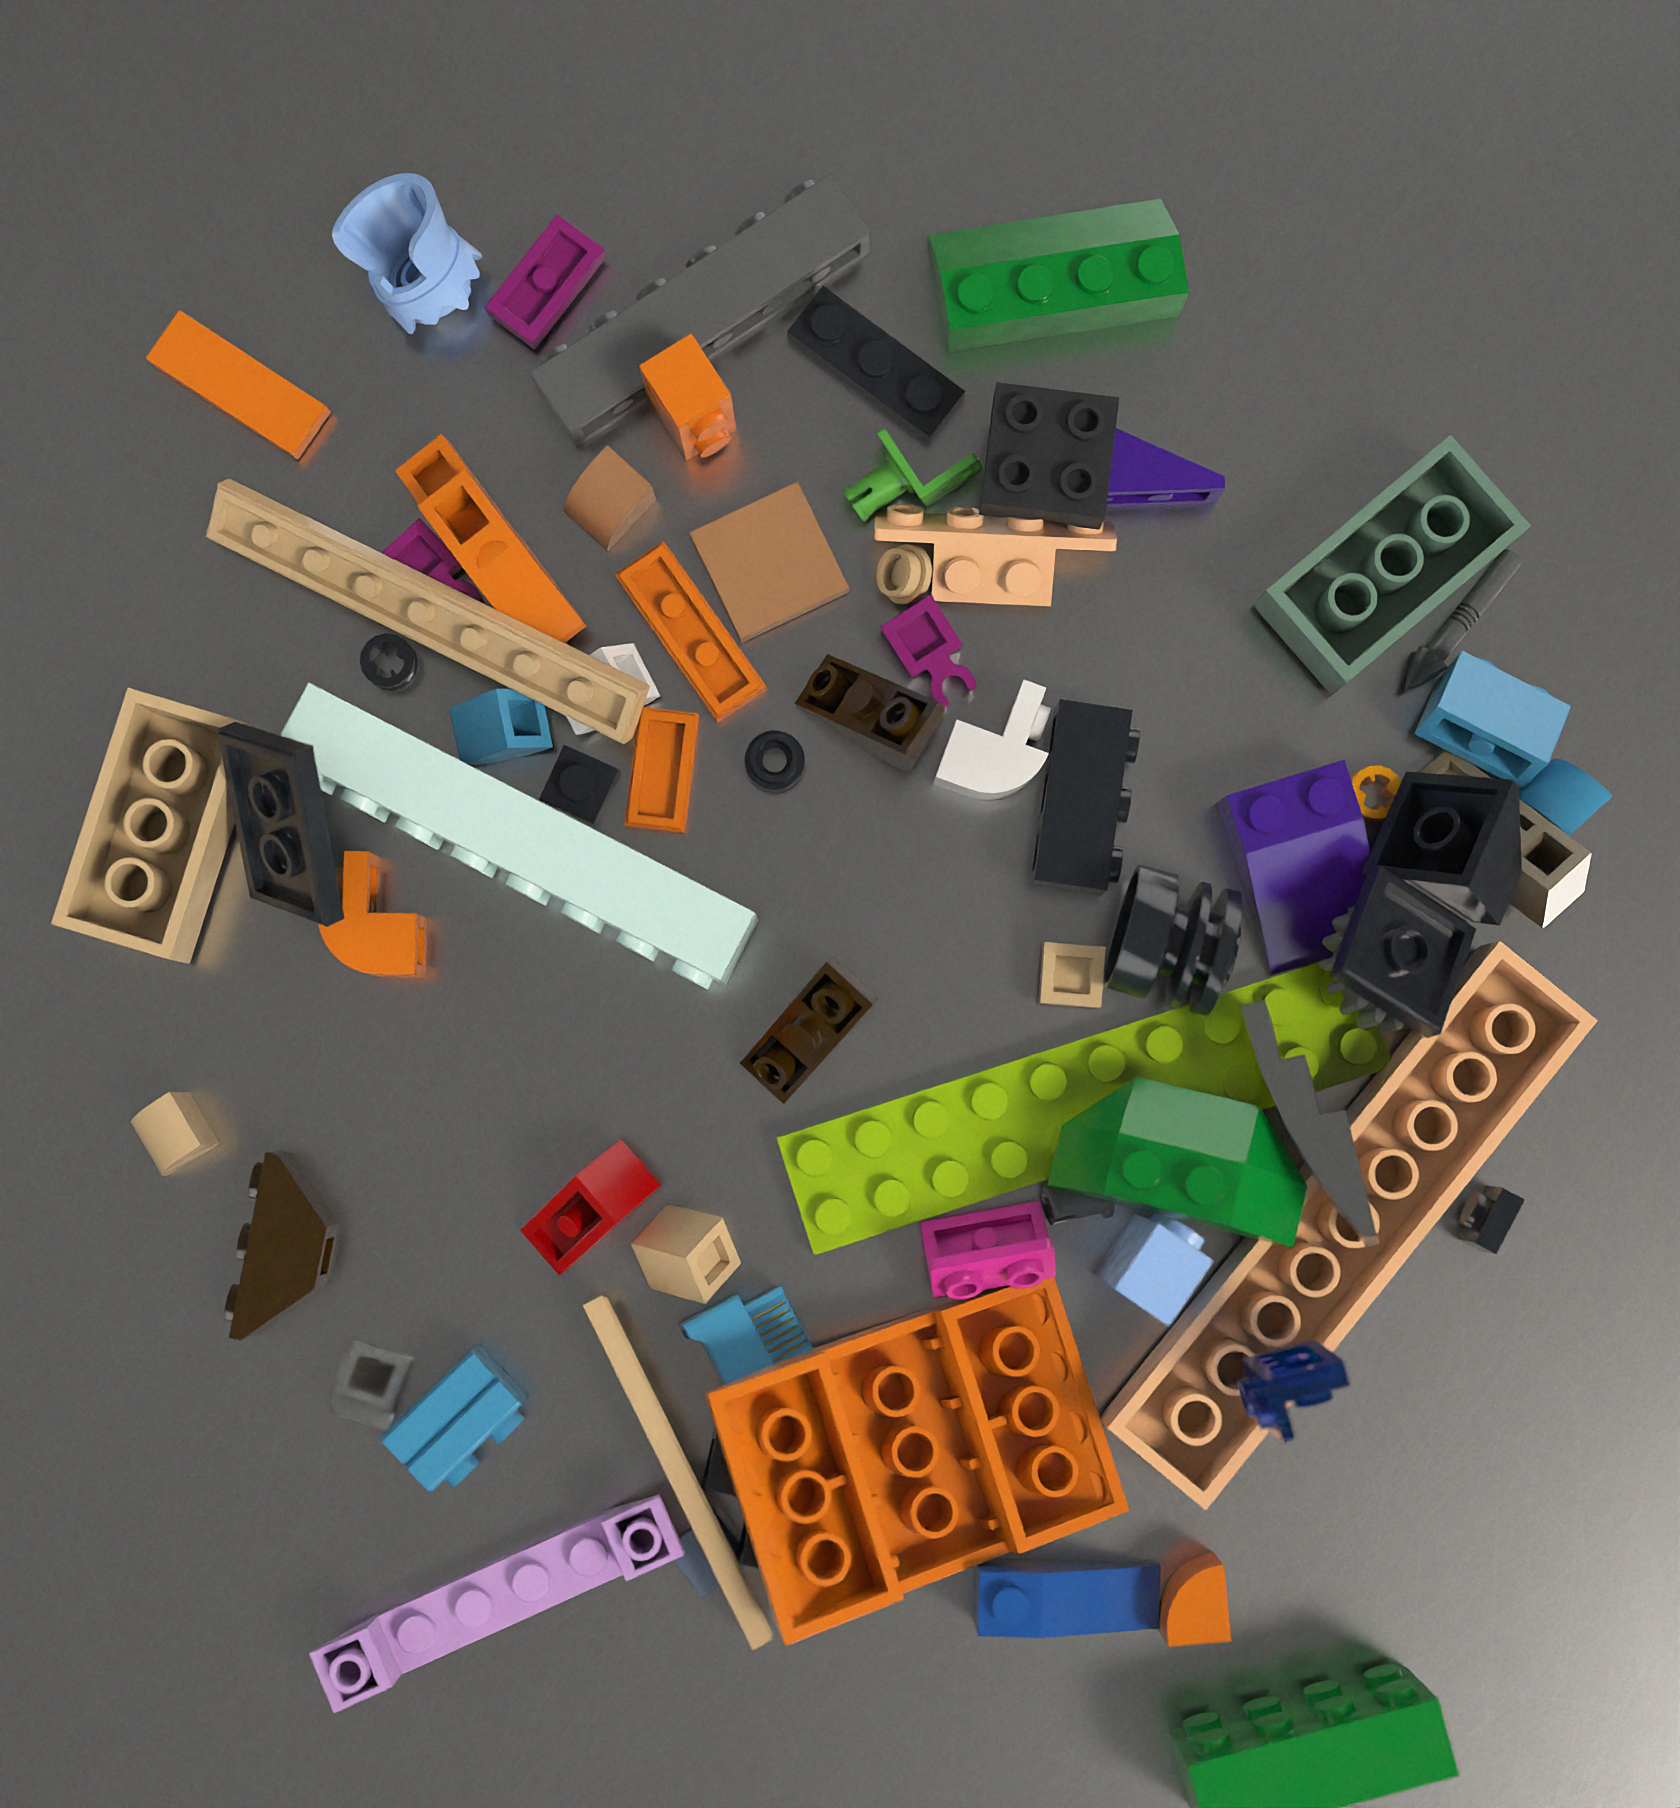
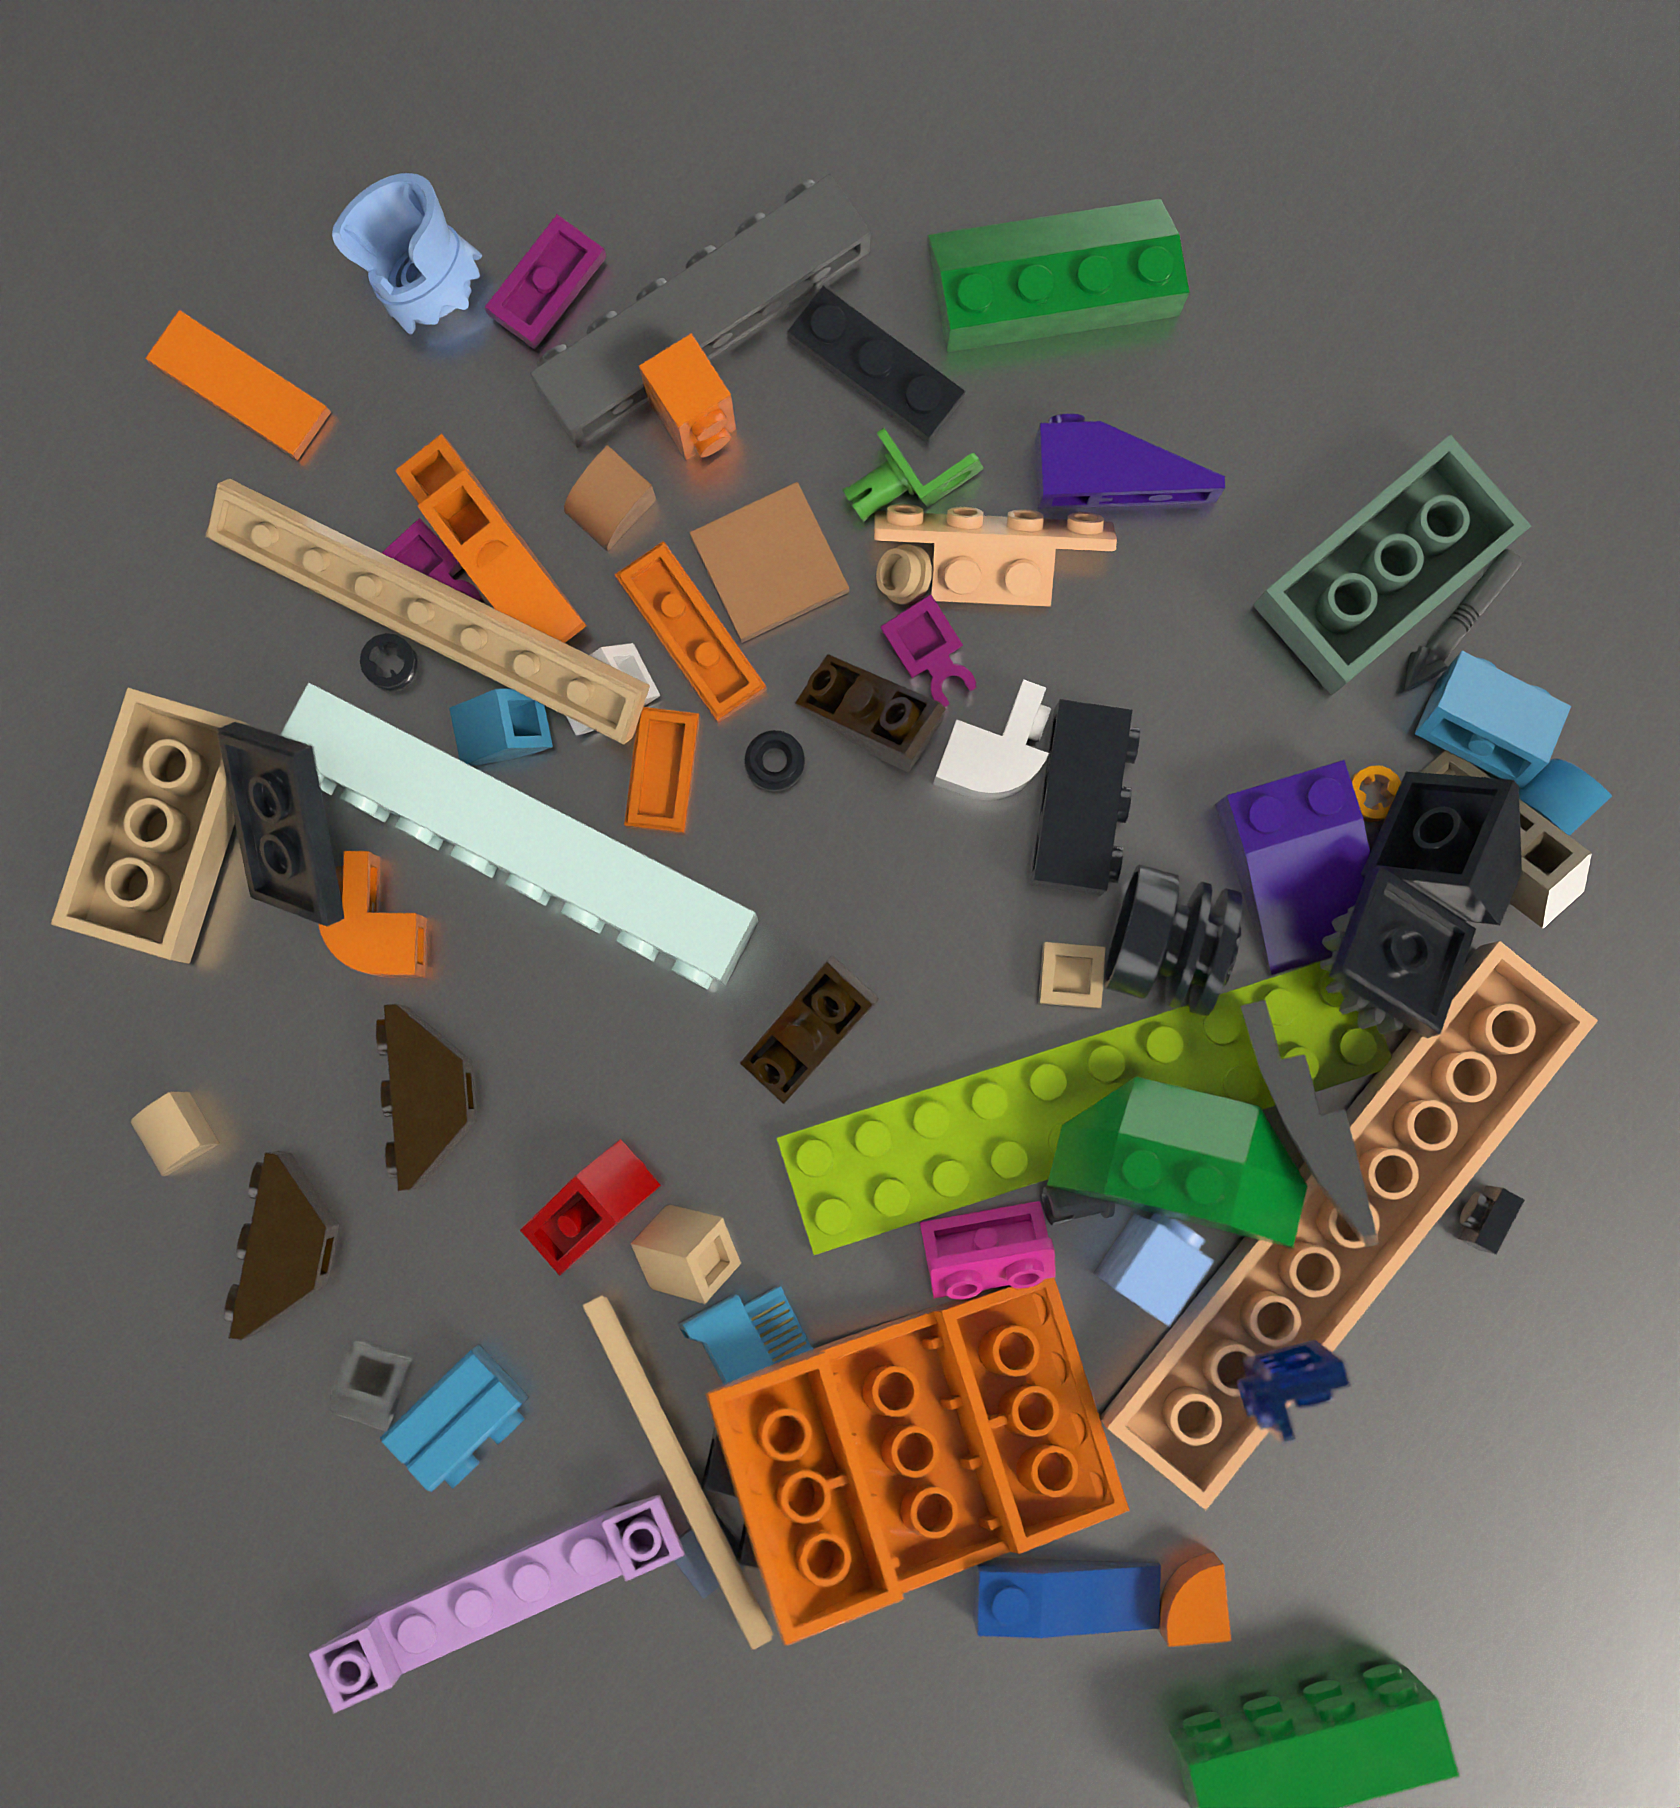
black plate [539,745,621,826] -> none
black brick [979,382,1119,530] -> none
none -> dark brown slope [376,1004,477,1191]

